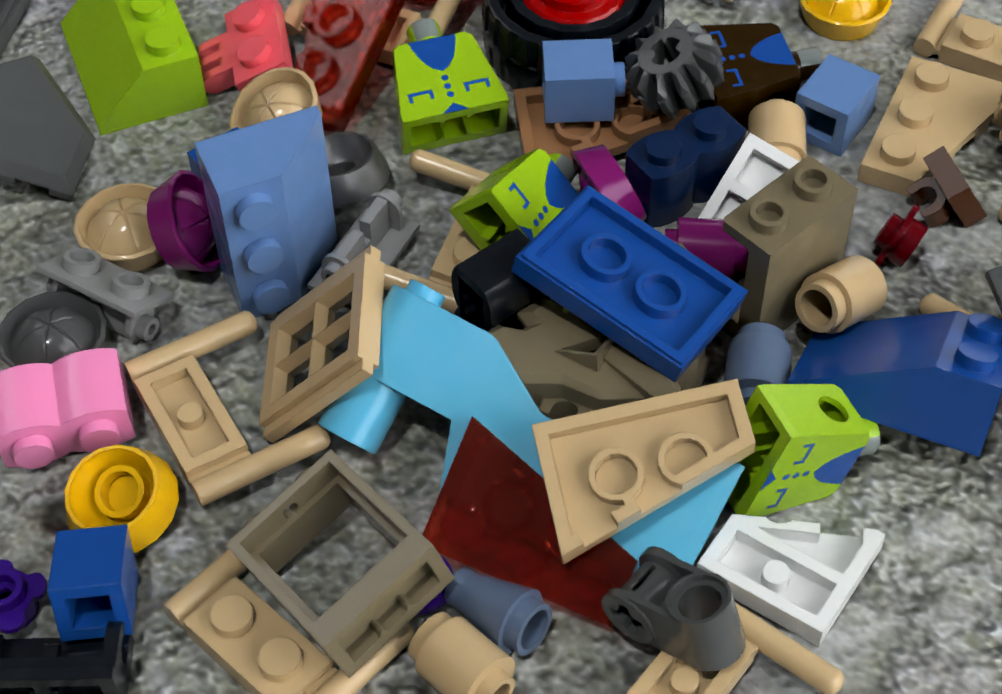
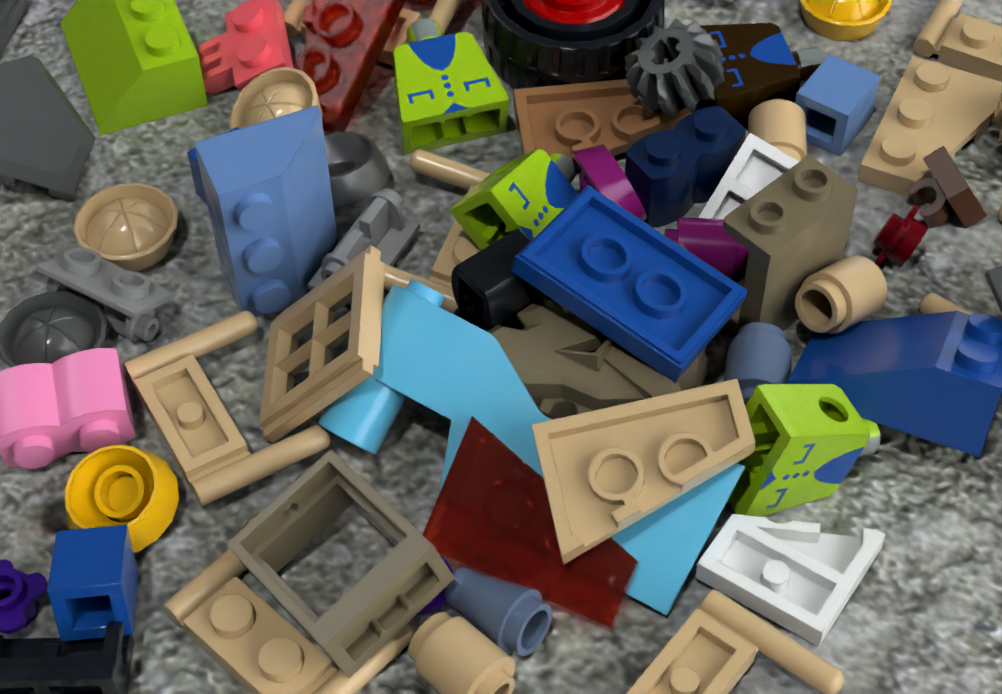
magenta hat [147,170,220,272] -> none
medium blue brick [542,38,626,123] -> none
dark grey piece [601,546,746,672] -> none

